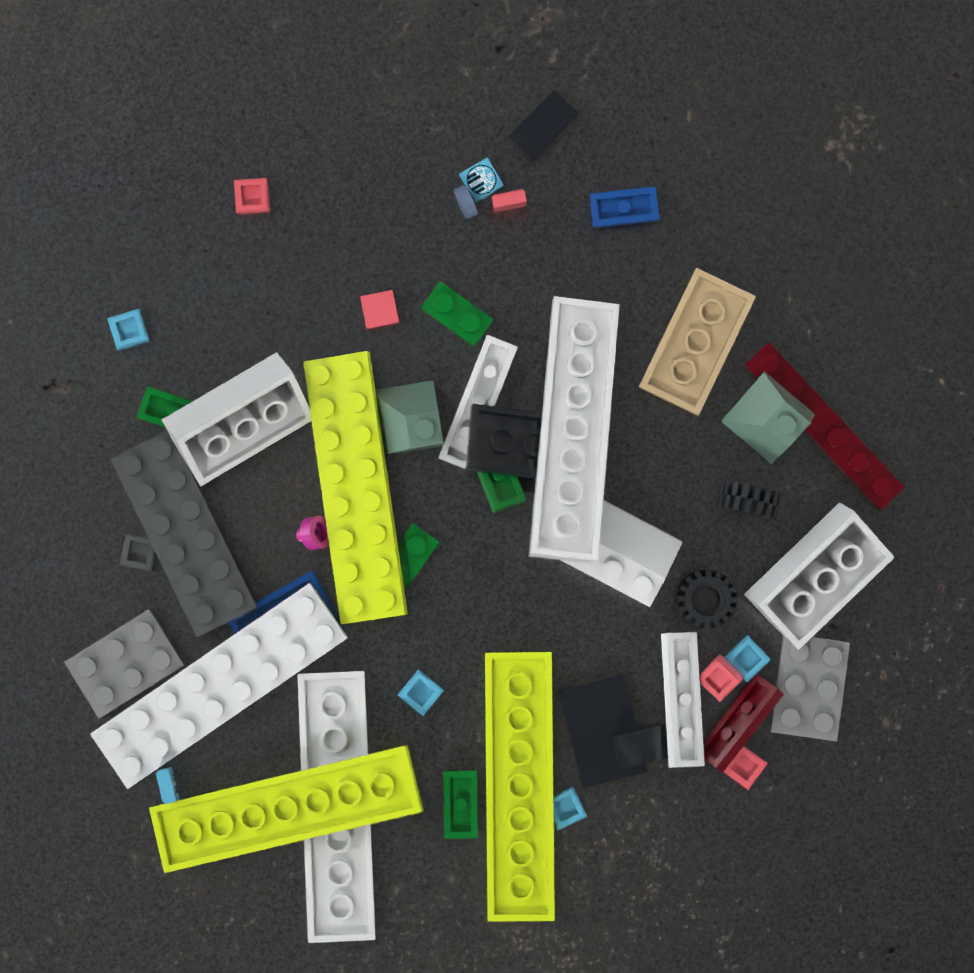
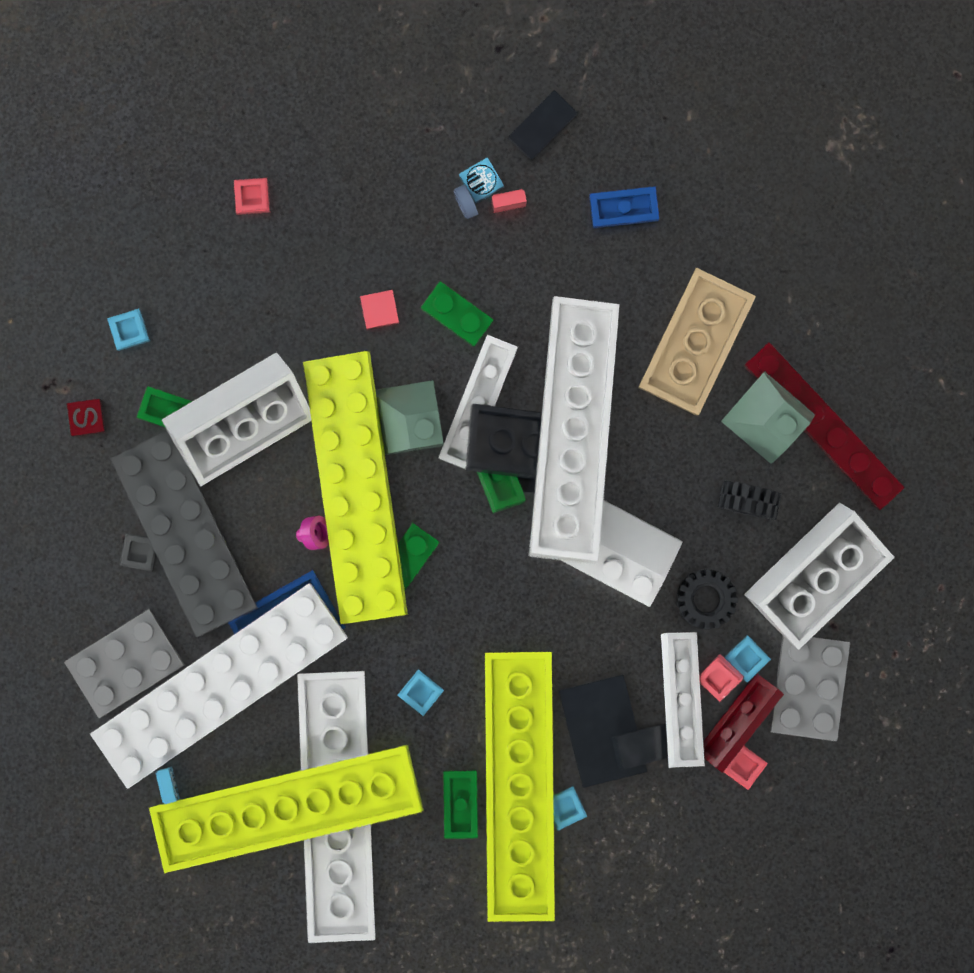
none -> dark red tile [67,399,105,437]

